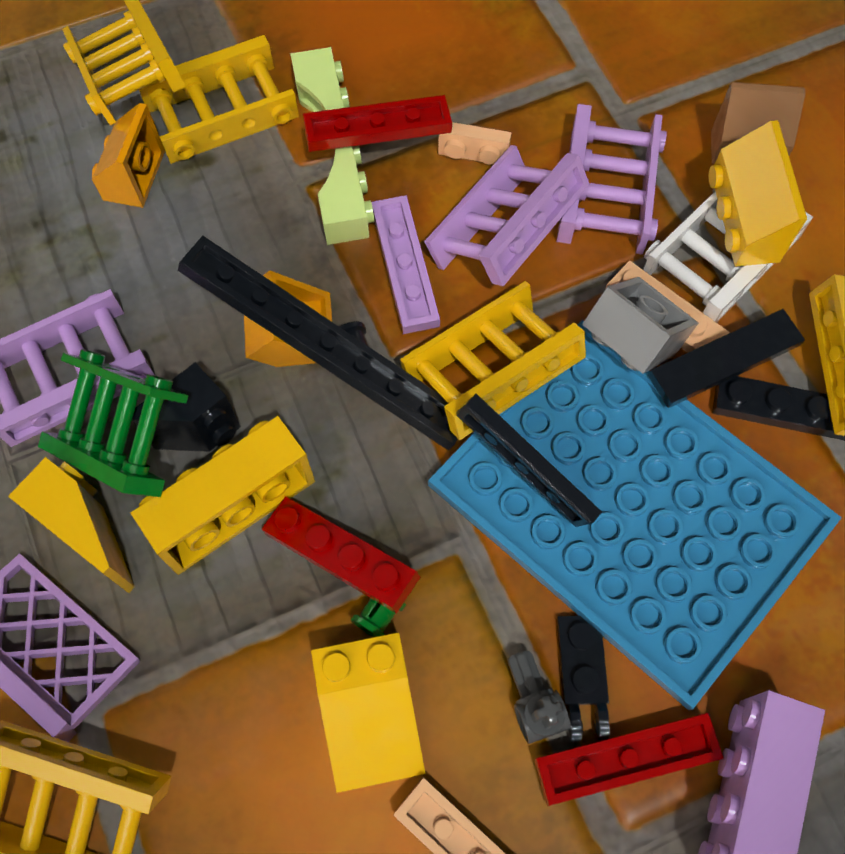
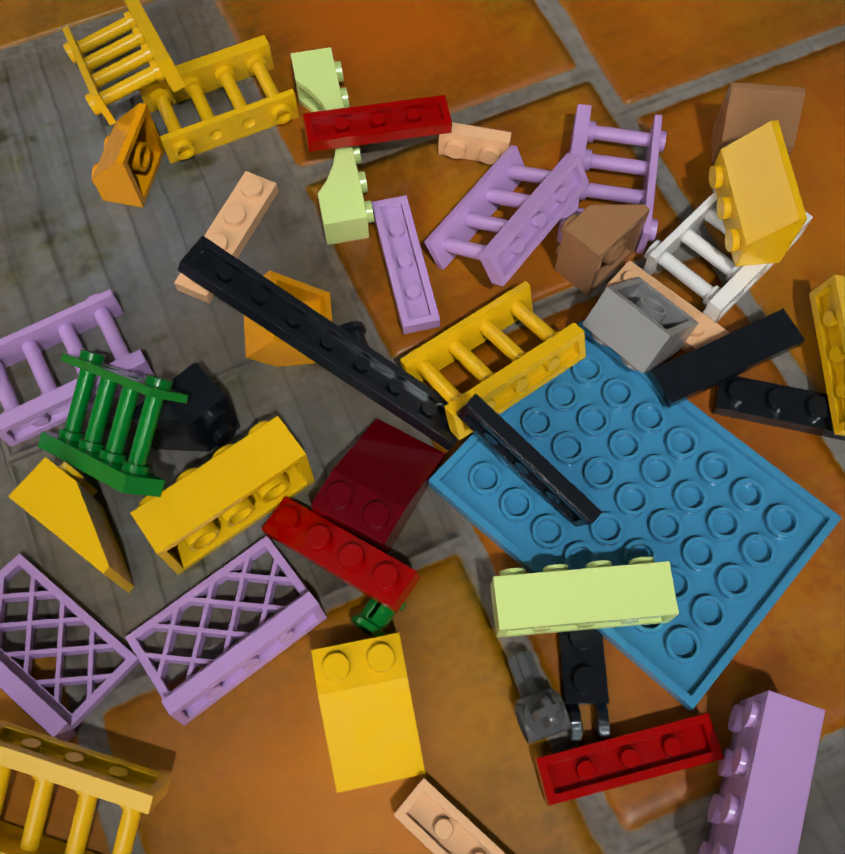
none -> lavender fence [125,536,327,726]
none -> light nougat plate [174,171,279,304]
none -> dark red slope [311,418,445,554]
none -> yellowish green brick [490,556,679,638]
none -> medium nougat slope [554,204,650,296]

